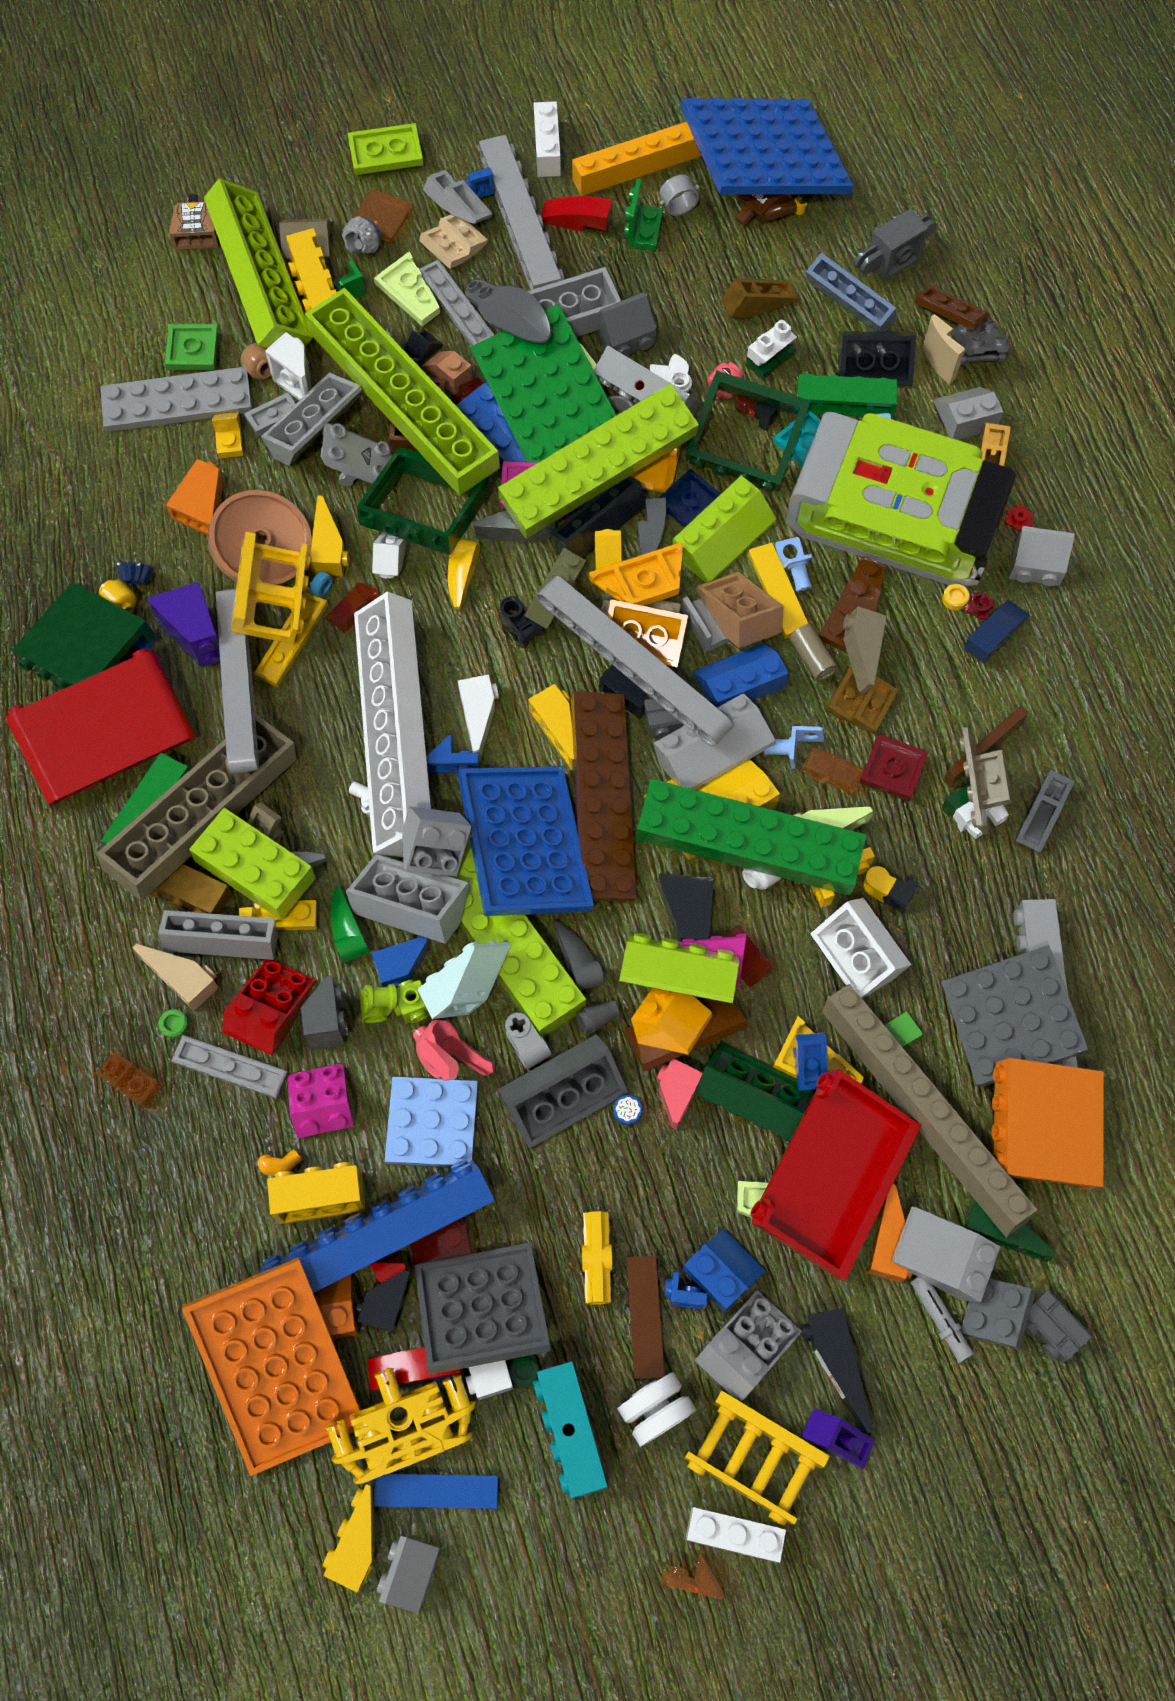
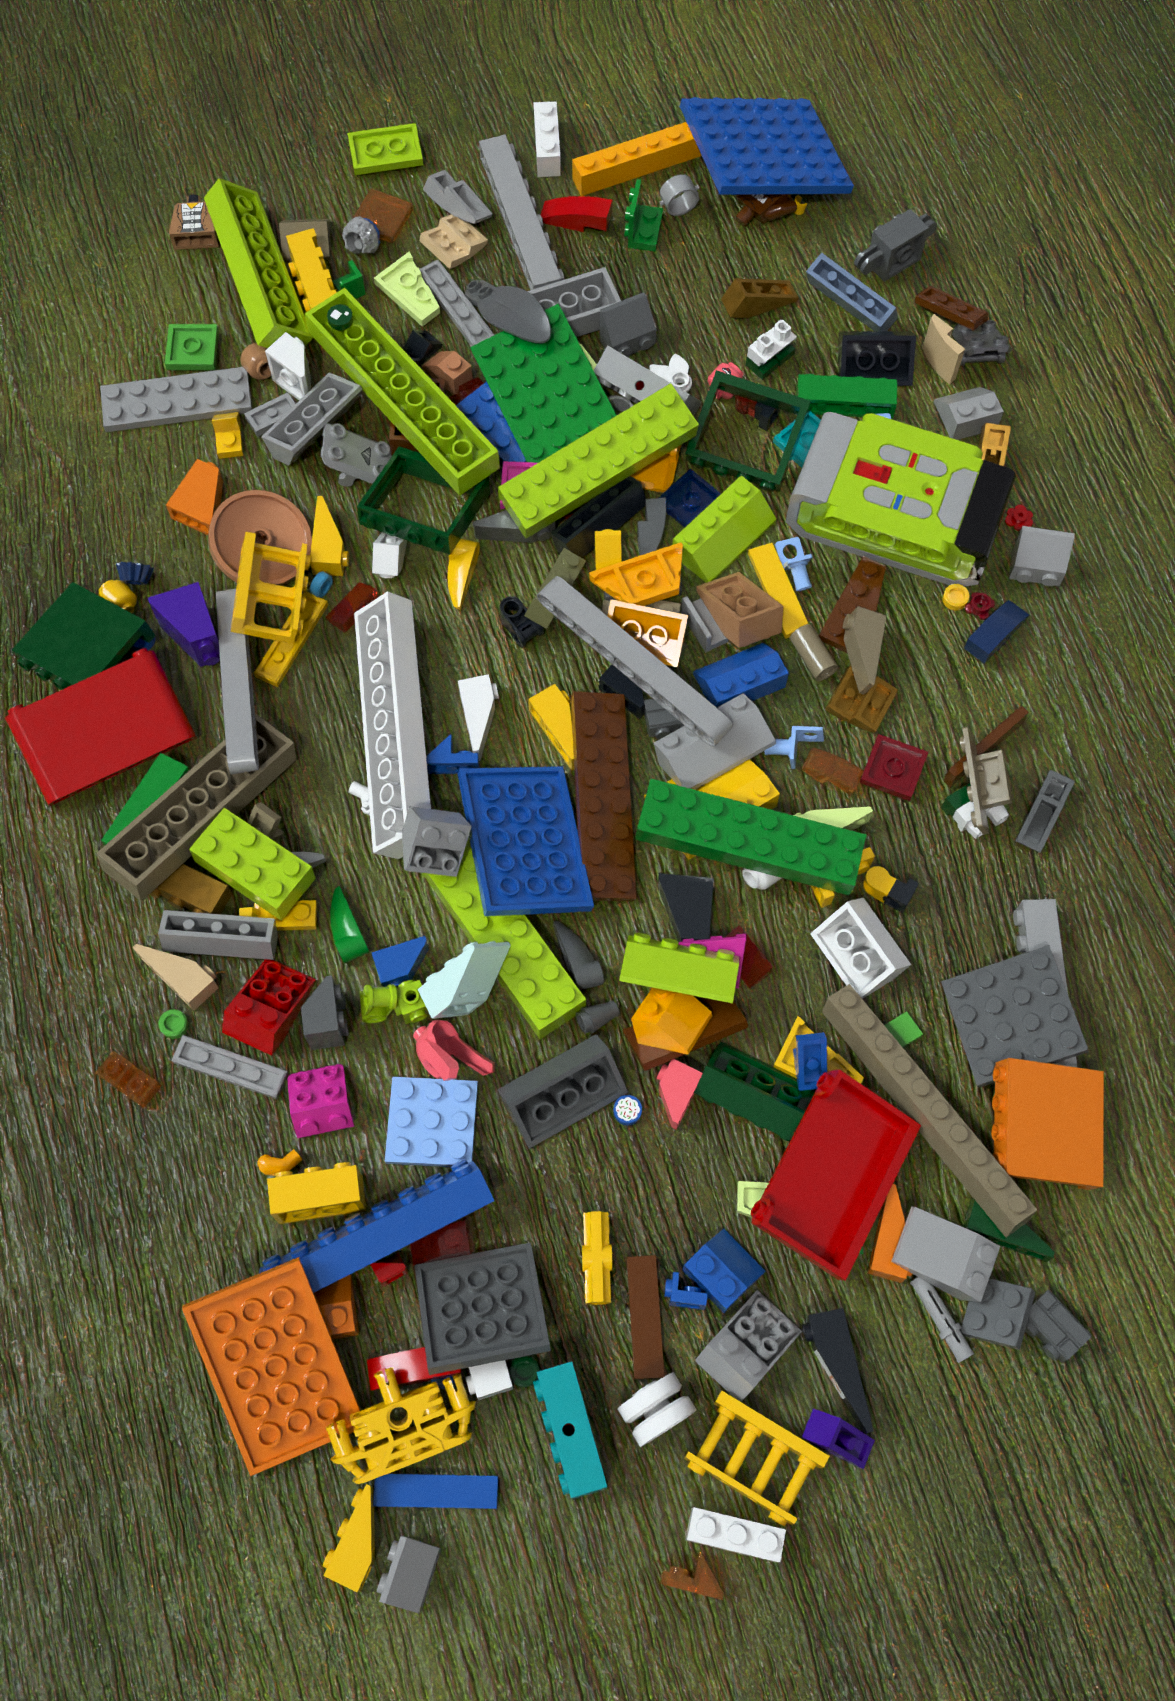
light grey slope [346,854,469,944] -> none
black slope [355,1270,412,1334] -> none
blue bracket [465,167,494,198] -> none
light grey piece [505,1013,552,1070] -> none
none -> dark green tile [327,304,353,331]

